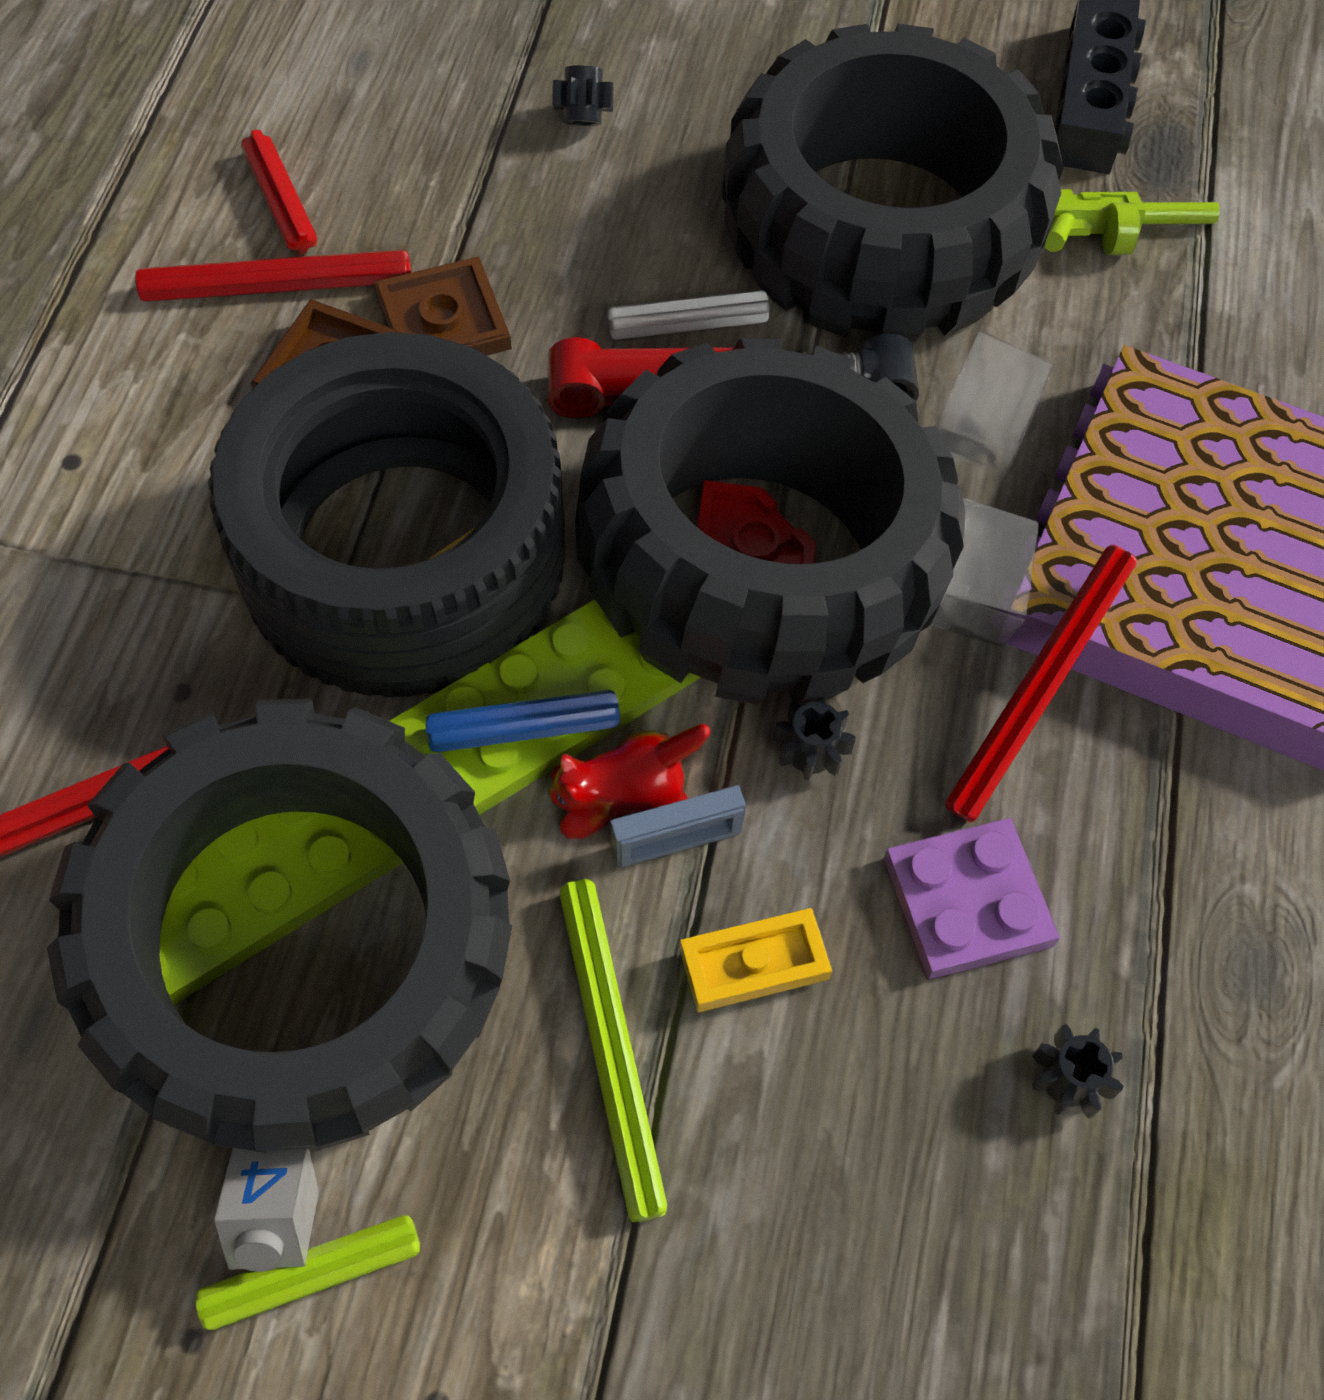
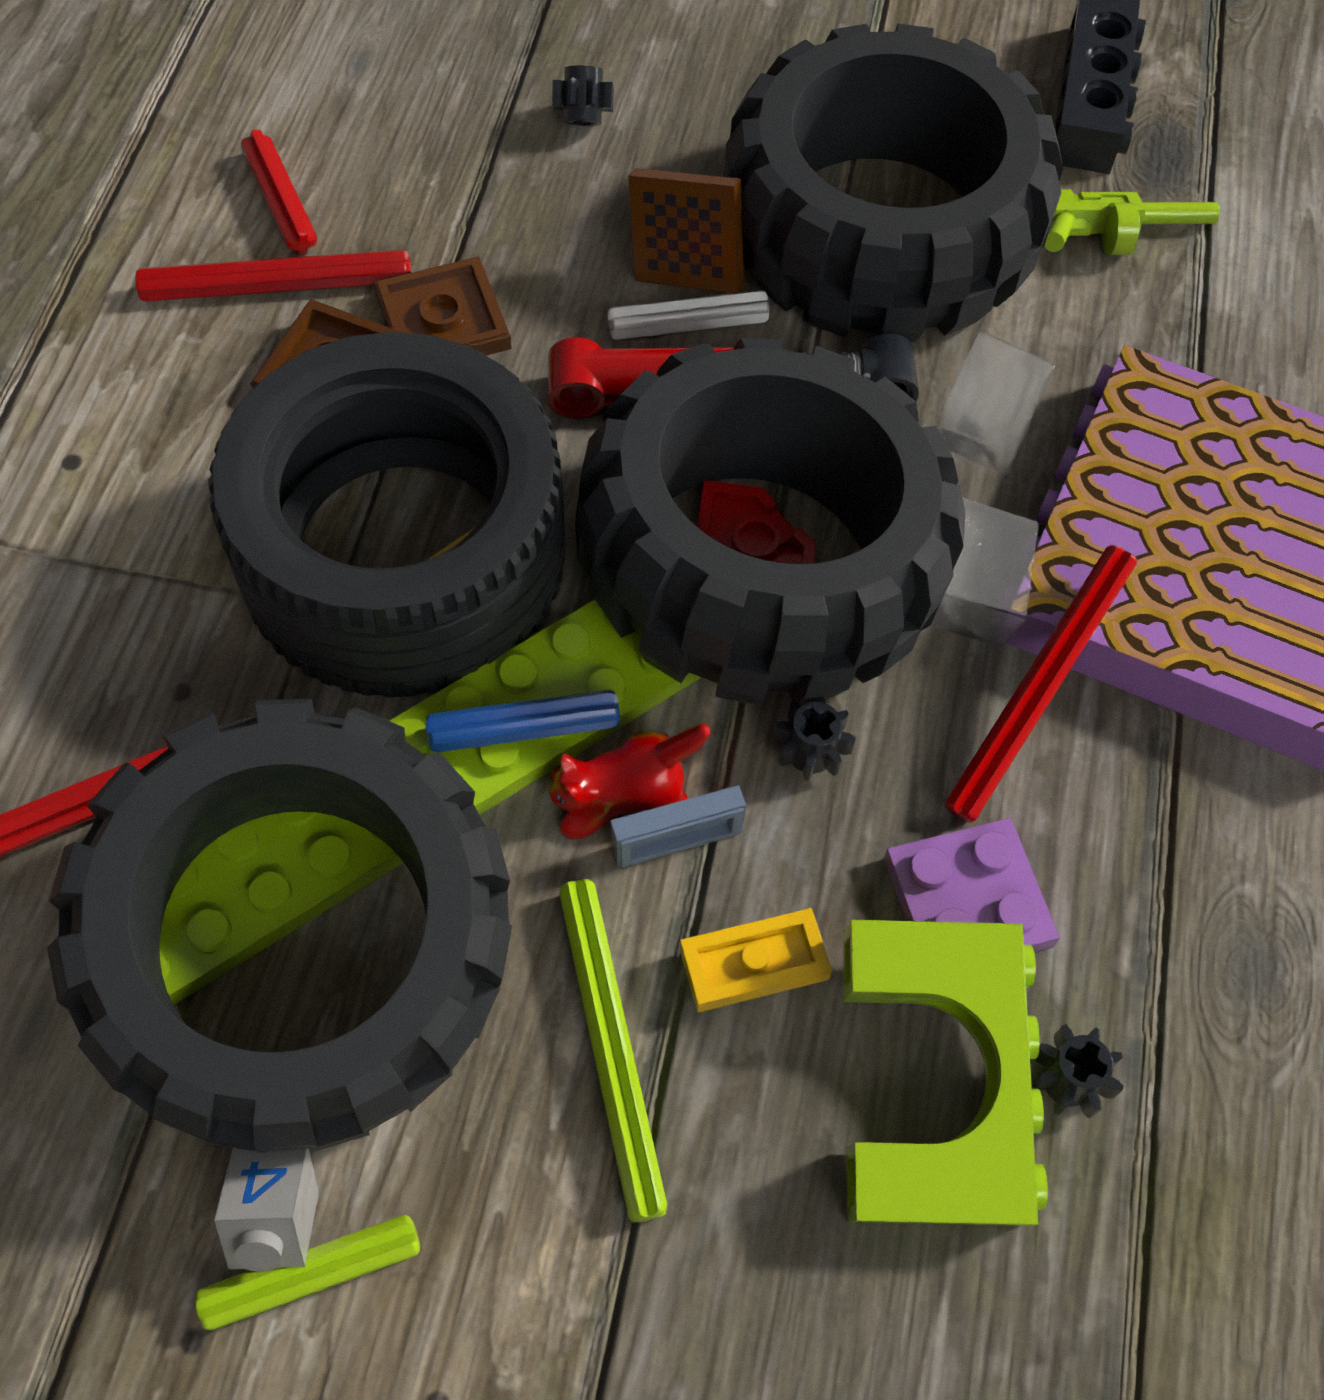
none -> reddish brown tile [628,168,744,294]
none -> lime arch [842,920,1048,1226]

